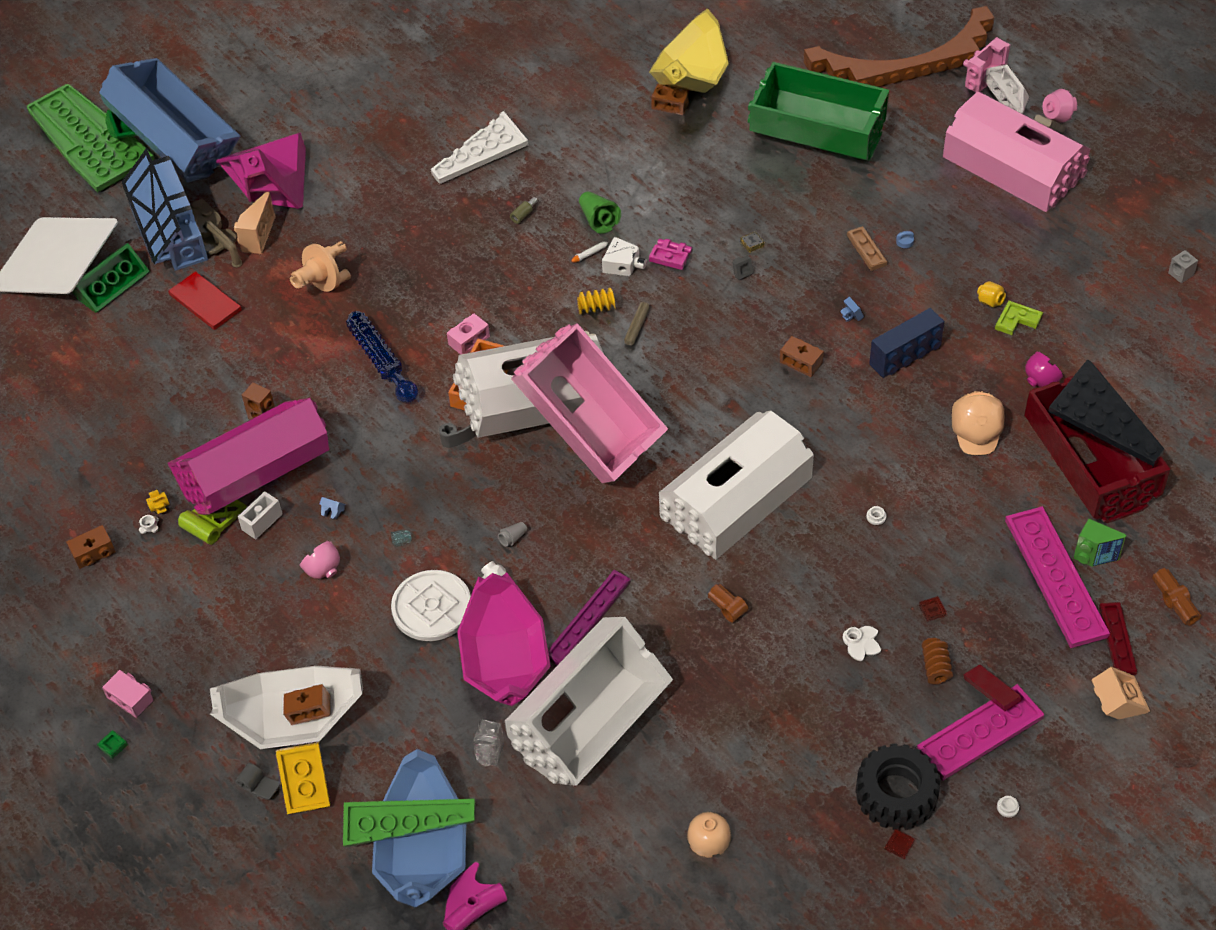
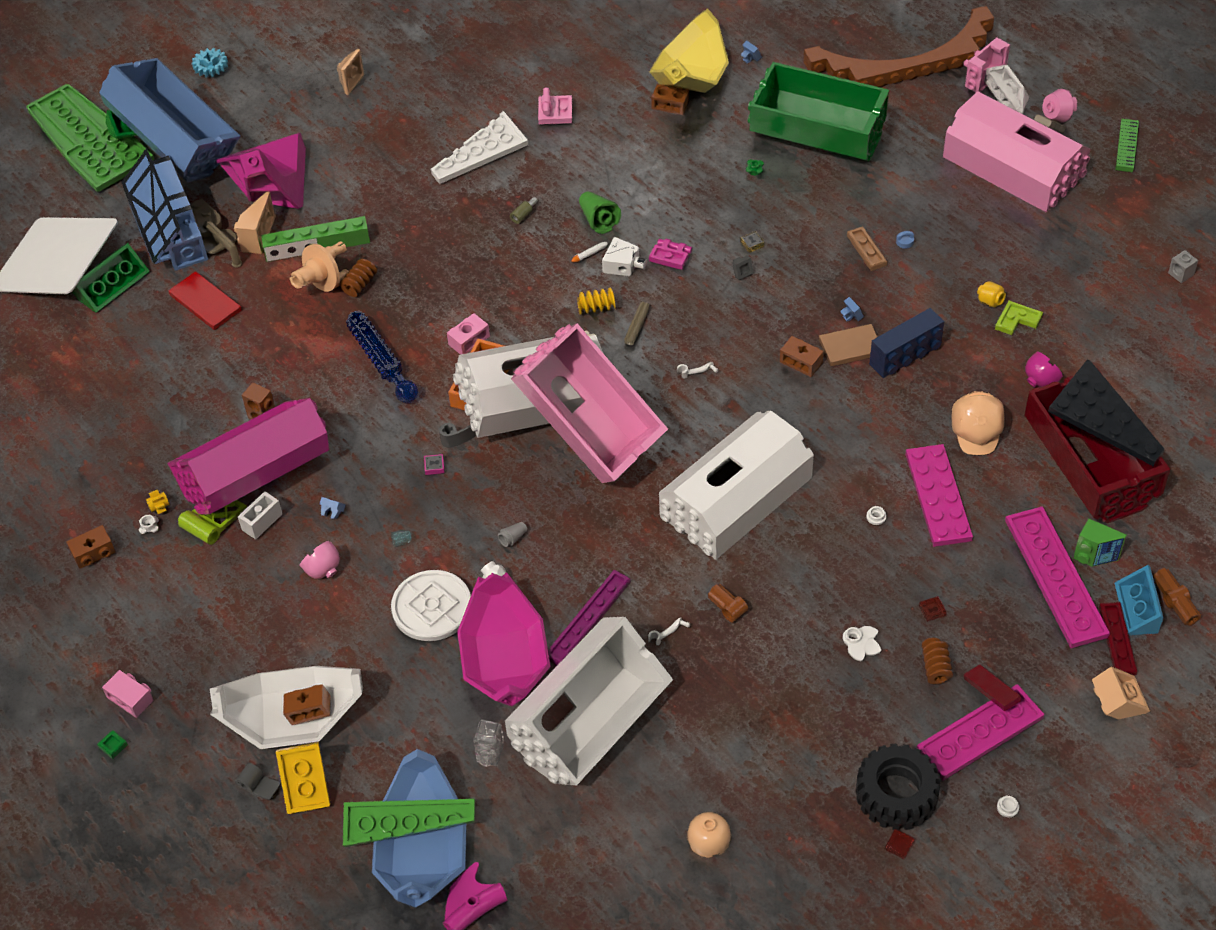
none -> medium azure gear [192,48,228,77]
none -> bright green brick [261,216,370,262]
none -> light nougat slope [337,49,364,95]
none -> dark orange piece [340,259,378,297]
none -> tile [424,454,444,475]
none -> bright pink plate [538,88,572,124]
none -> white piece [648,617,690,645]
none -> white piece [677,362,718,378]
none -> medium blue tile [741,41,762,63]
none -> green plate [746,159,764,176]
none -> medium nougat tile [819,324,877,367]
none -> dark pink plate [905,444,973,547]
none -> dark azure slope [1114,565,1163,635]
none -> bright green tile [1115,119,1139,172]

